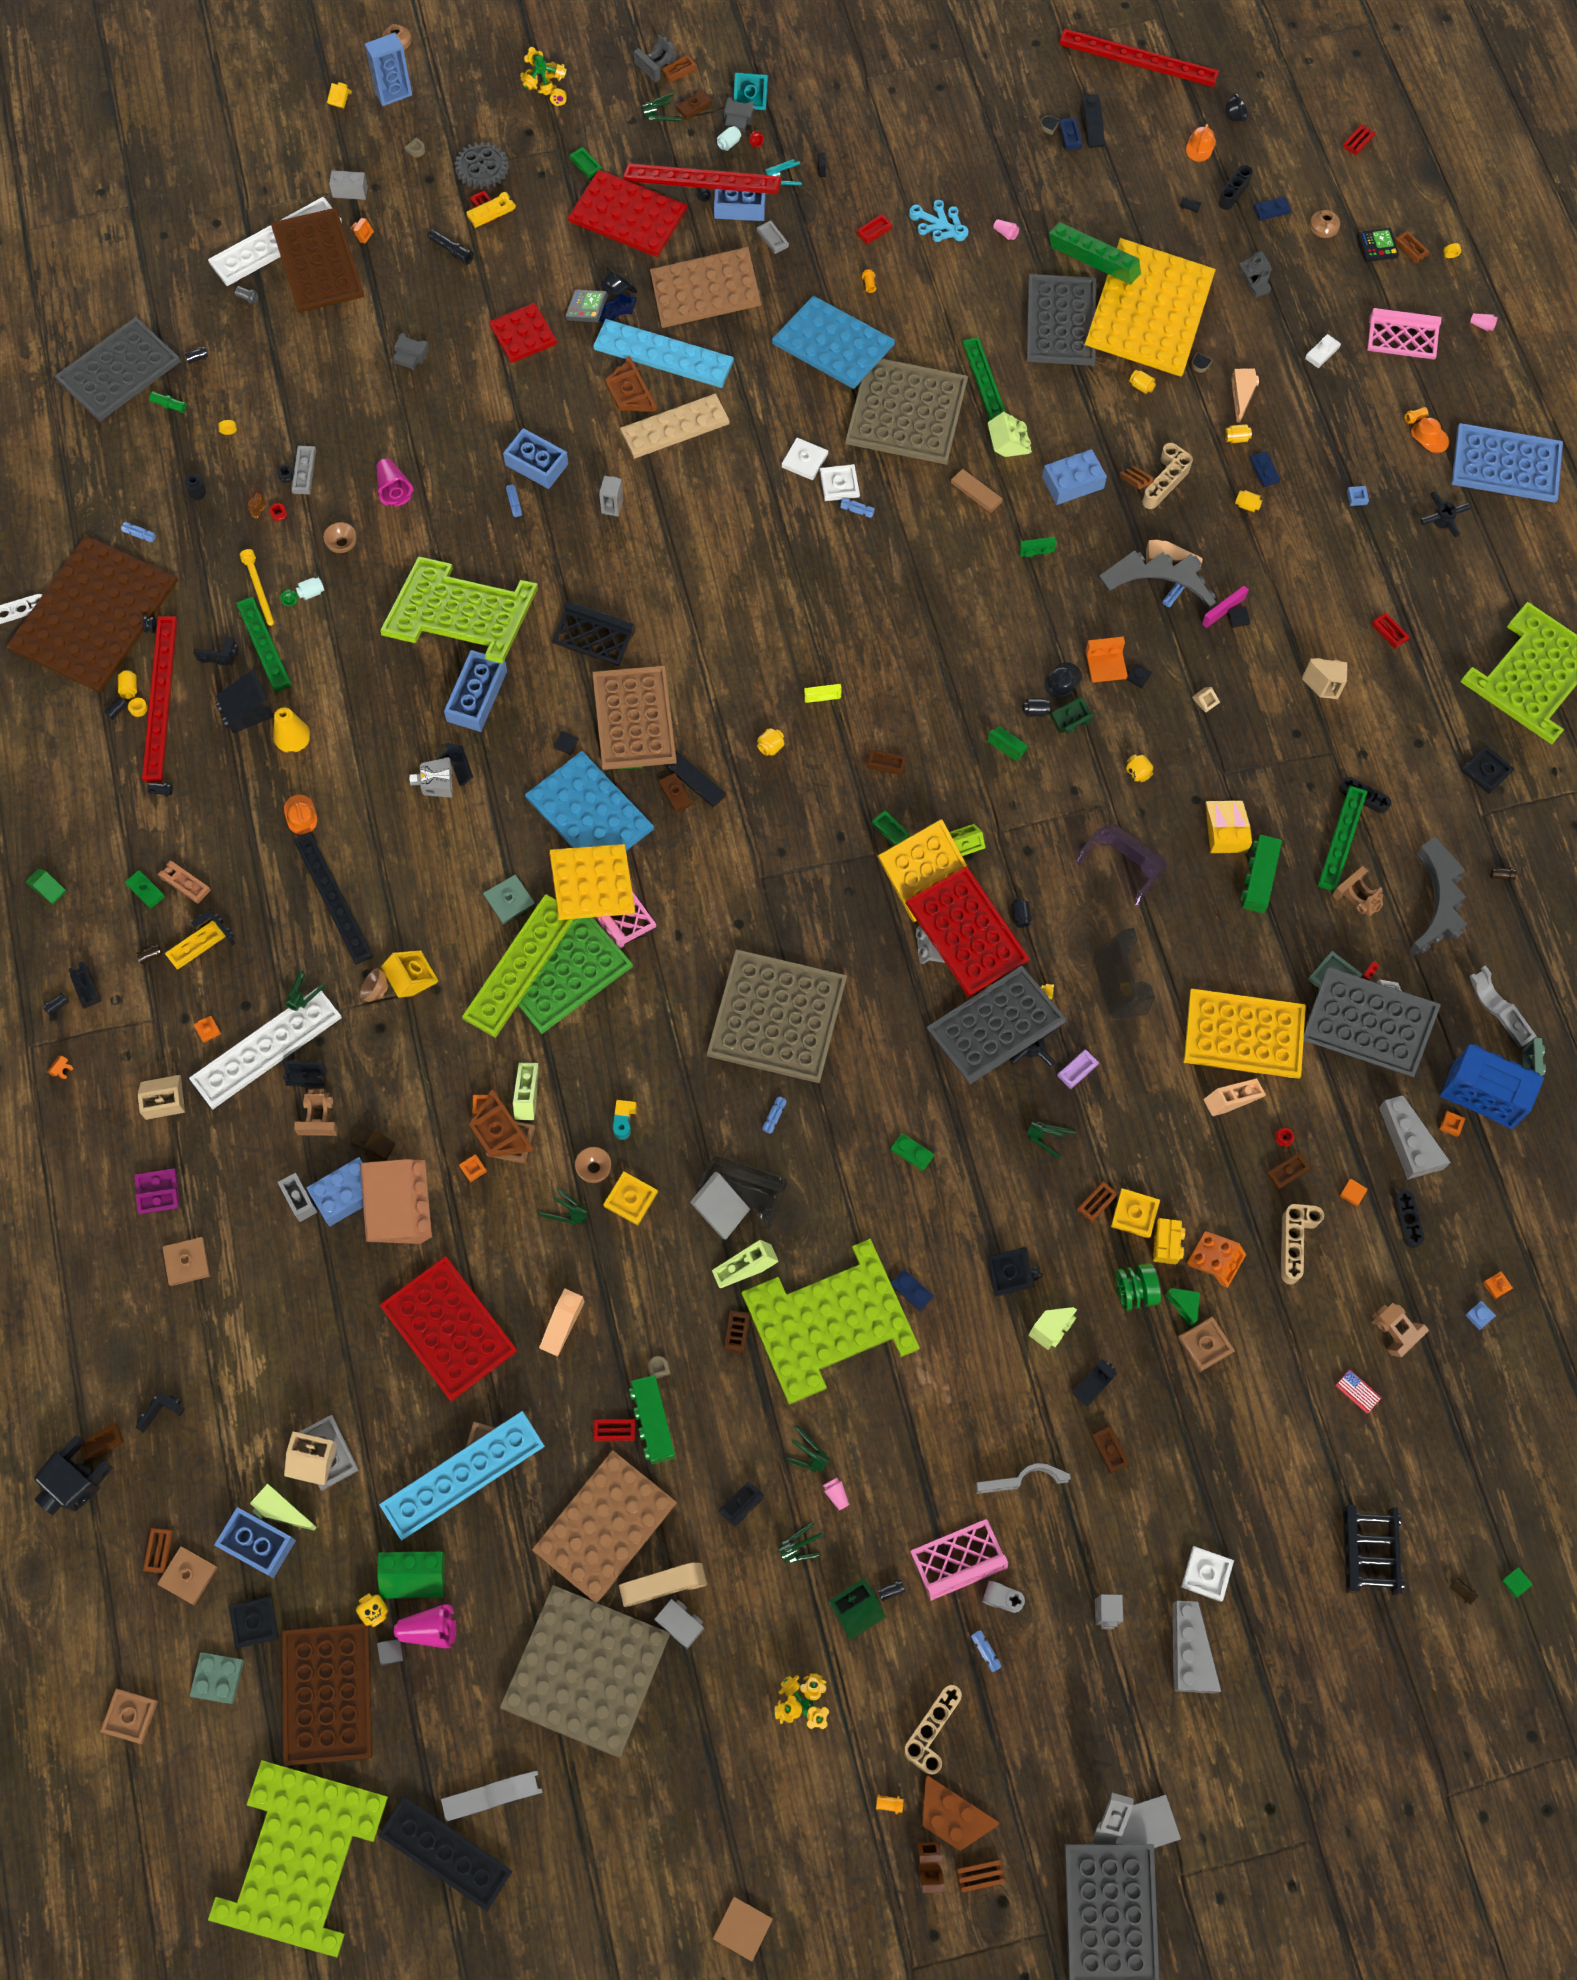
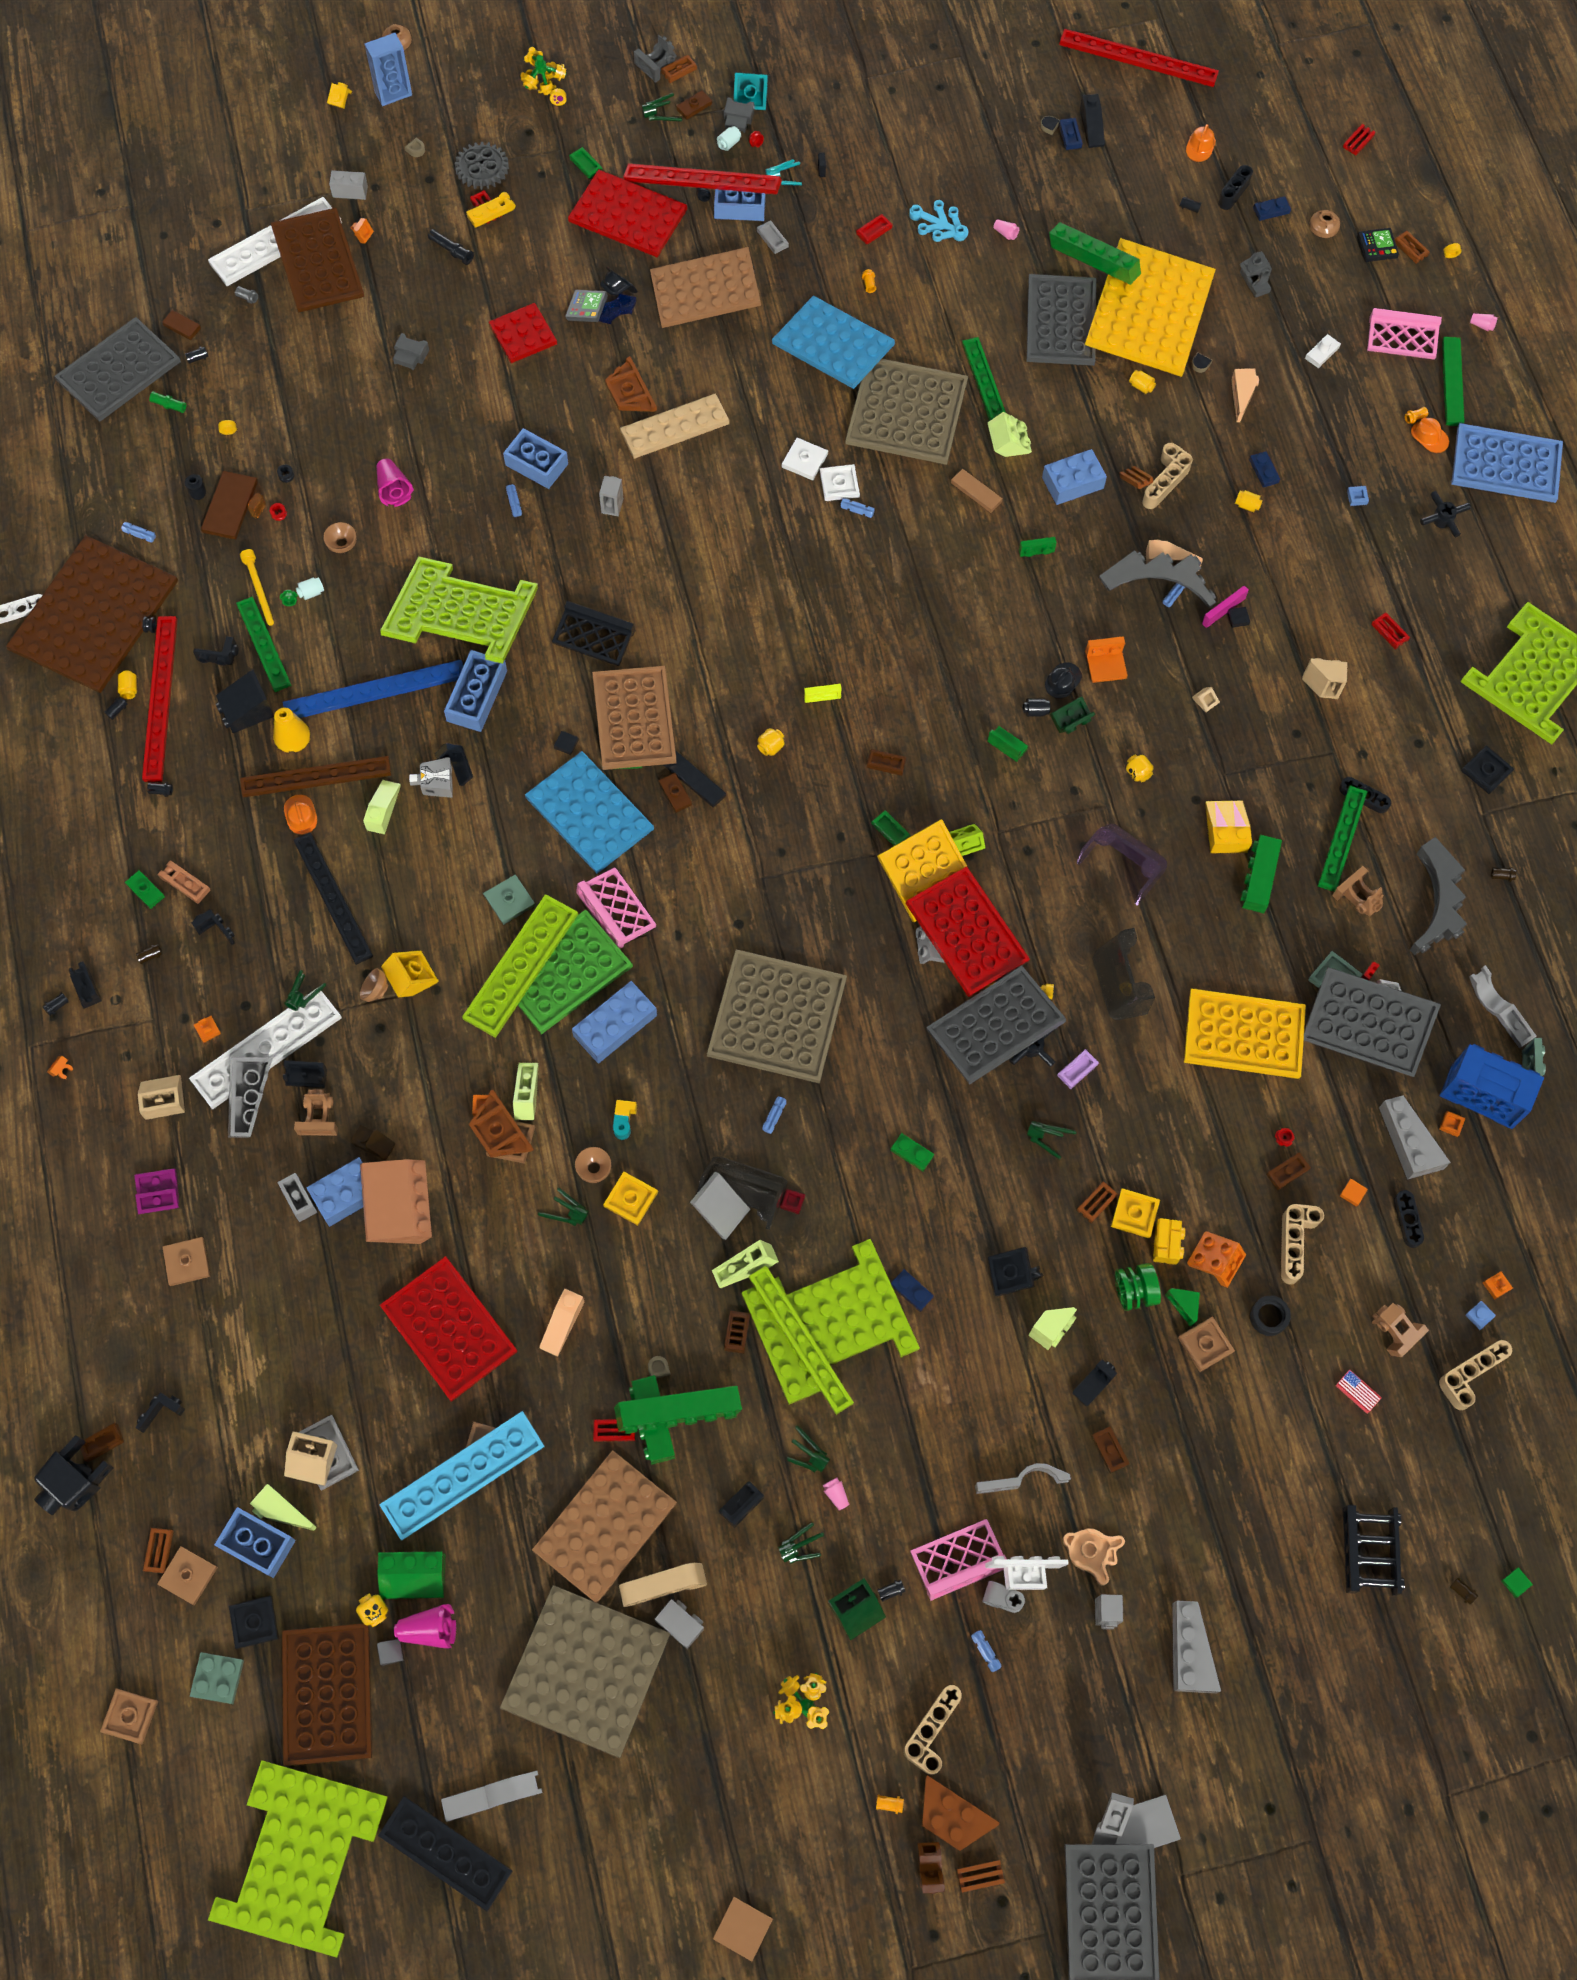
green slope [25,869,66,905] -> none
yellow tile [128,698,148,717] -> none
yellow plate [165,921,225,970] -> none
light grey tile [292,446,316,494] -> none
orange plate [459,1154,487,1183] -> none
yellow plate [549,844,635,920] -> none
medium azure plate [594,319,734,388] -> none
black brick [1010,898,1032,928] -> none
black plate [1126,663,1152,689] -> none
white plate [1181,1546,1234,1602] -> none
light nougat slope [1203,1078,1266,1116] -> none
yellow brick [1225,424,1252,443] -> none
black helmet [1226,92,1248,121] -> none
none -> reddish brown tile [162,310,201,340]
none -> reddish brown tile [201,471,258,540]
none -> light grey wedge [228,1057,273,1138]
none -> reddish brown plate [240,756,391,798]
none -> blue plate [283,660,463,718]
none -> yellowish green slope [363,780,401,834]
none -> medium blue brick [572,981,657,1064]
none -> green brick [614,1386,742,1434]
none -> lime plate [749,1266,854,1415]
none -> dark red tile [780,1189,806,1214]
none -> white bracket [985,1556,1068,1590]
none -> light nougat tile [1063,1528,1125,1586]
none -> black tyre [1250,1296,1291,1336]
none -> tan beam [1439,1340,1512,1410]
none -> green tile [1442,337,1465,426]

